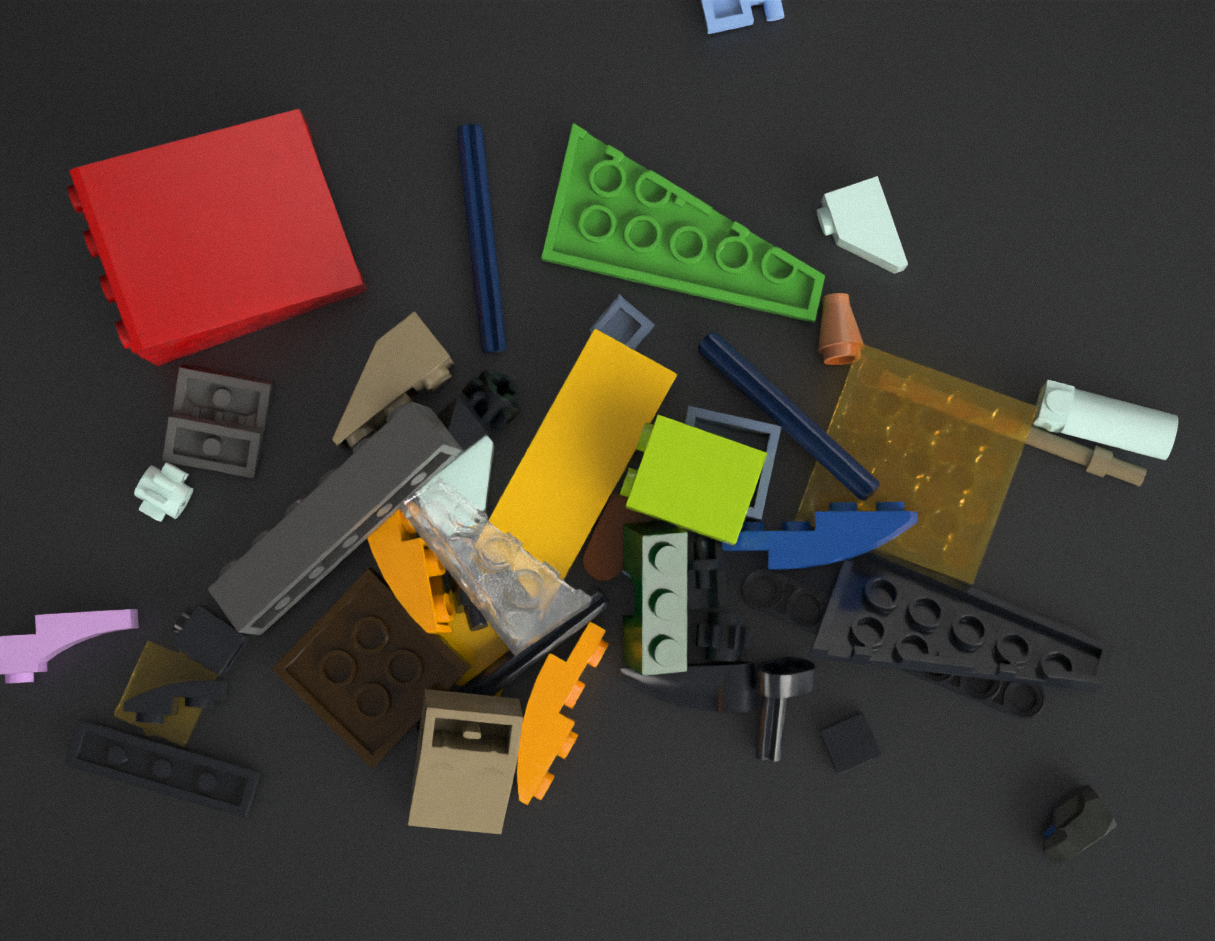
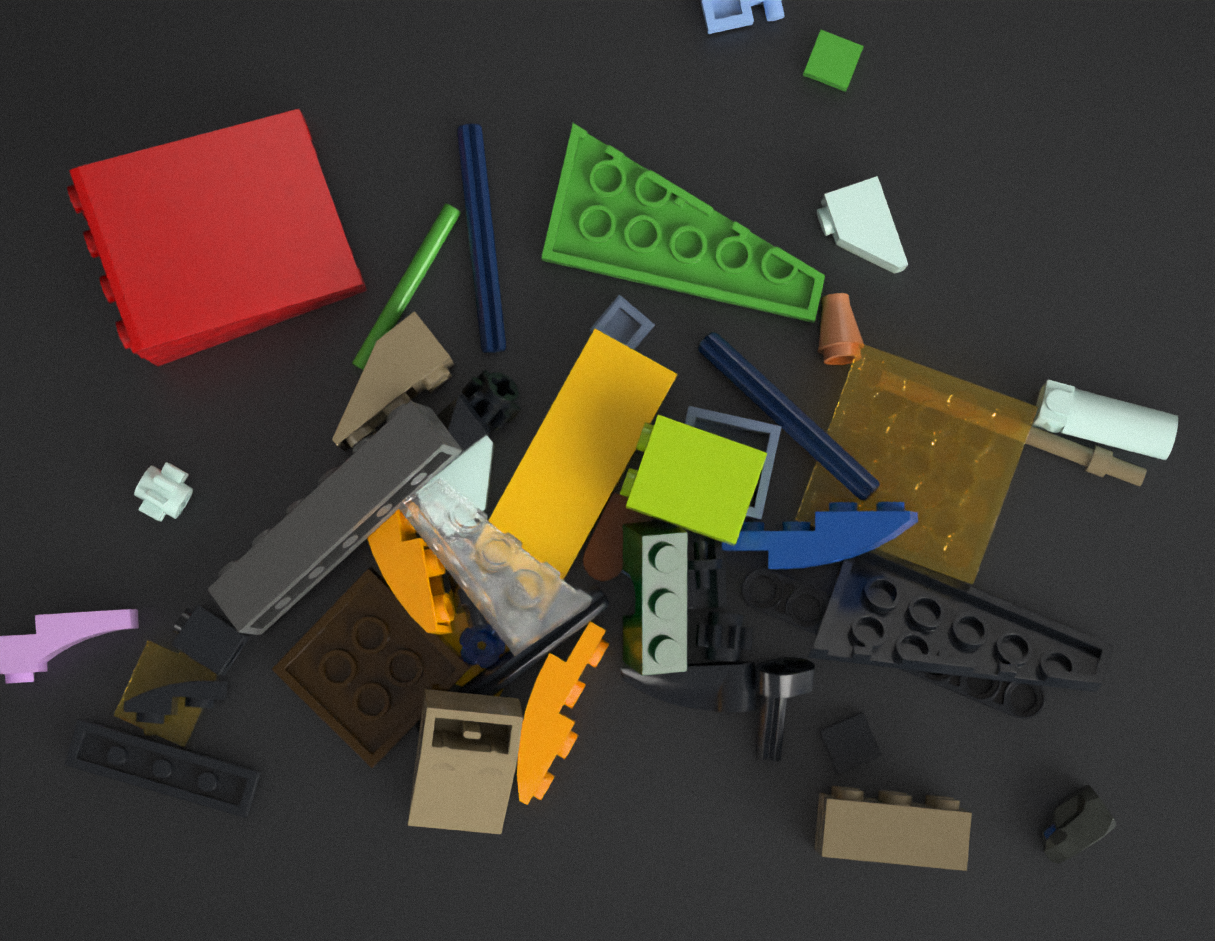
dark grey slope [162,364,274,478] -> none
none -> bright green bar [352,203,461,370]
none -> clear blue plate [459,622,506,668]
none -> bright green tile [803,30,864,92]
none -> dark tan brick [814,786,972,871]

